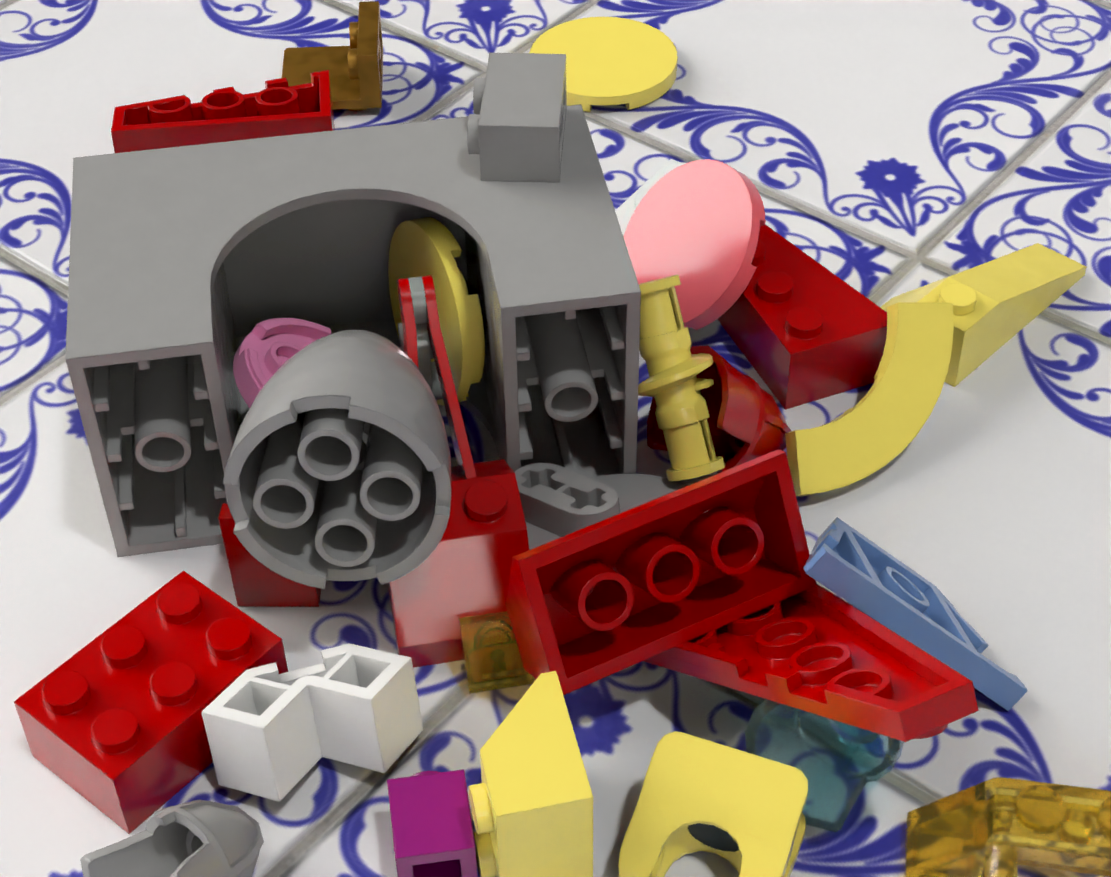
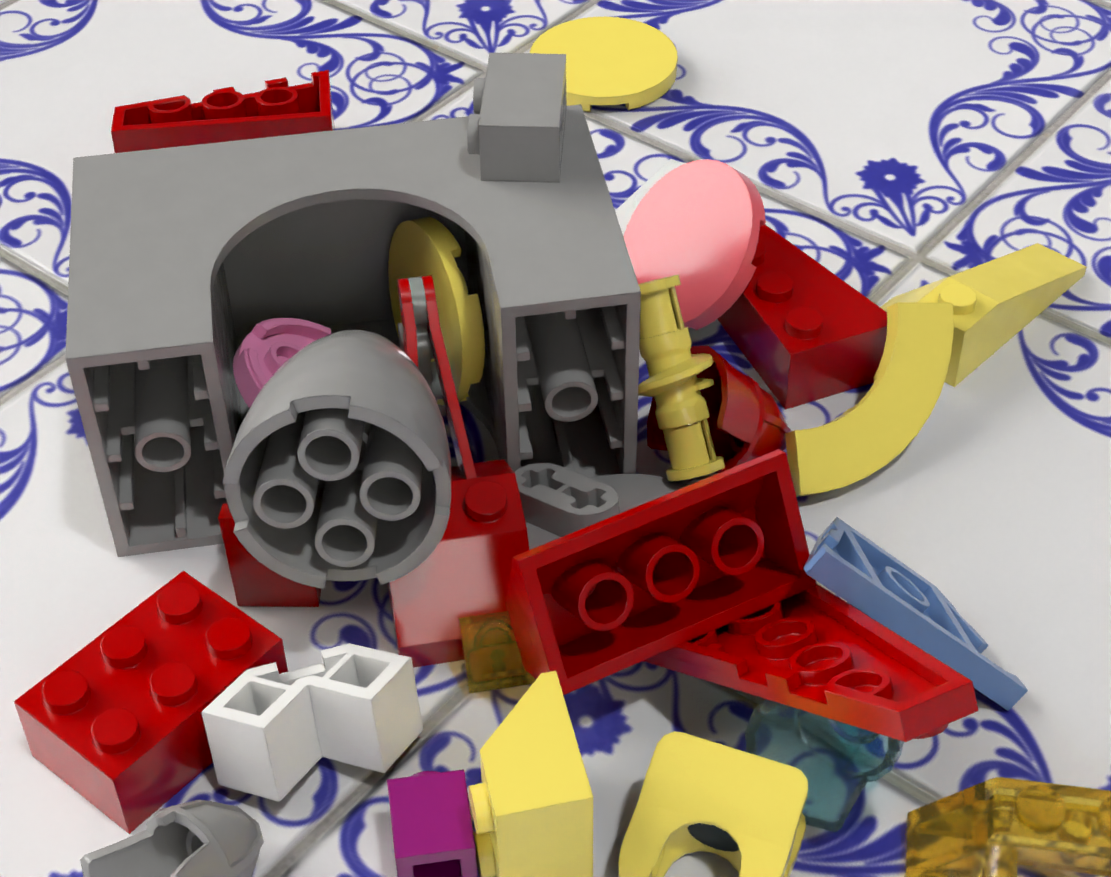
pearl gold bracket [282,1,383,111] -> none

